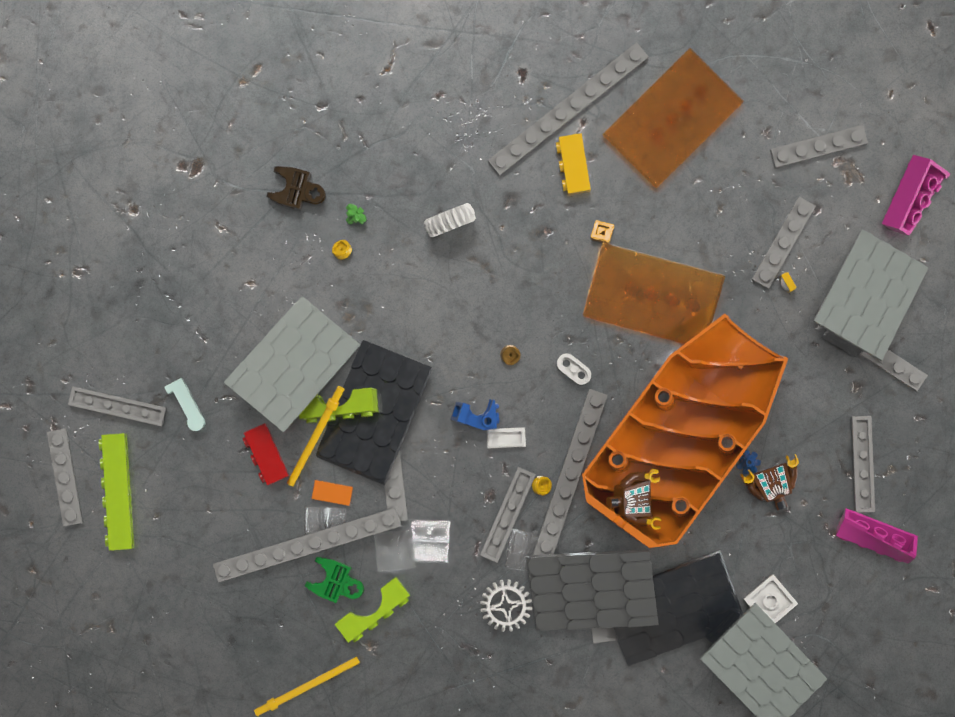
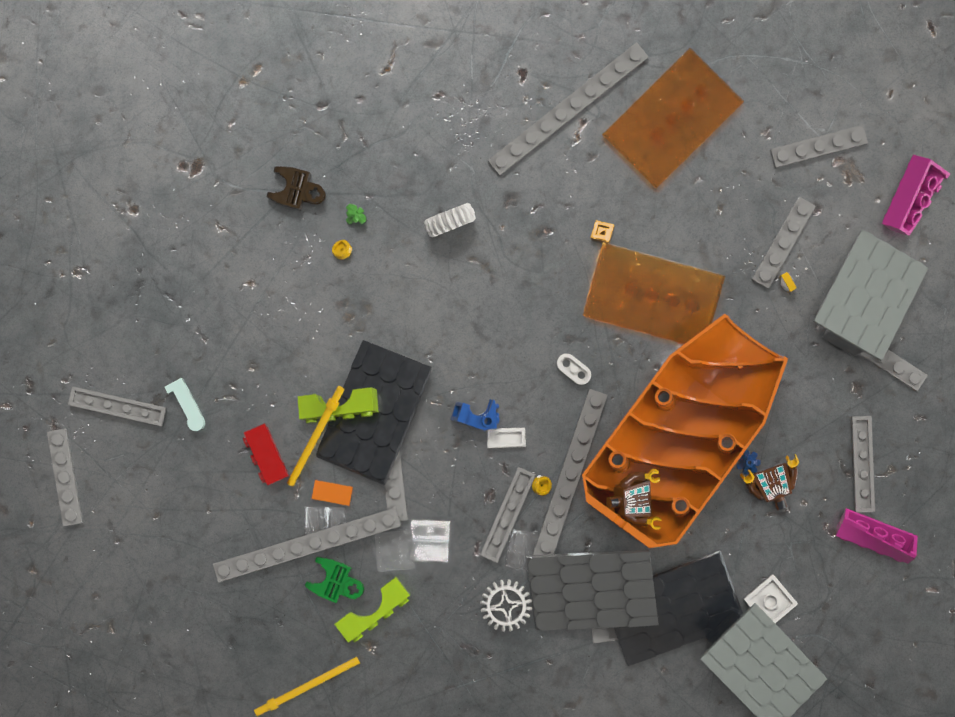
lime brick [98,433,134,551] -> none
light grey piece [224,296,360,432] -> none
pearl gold tile [500,345,521,365] -> none
yellow brick [555,133,591,196] -> none

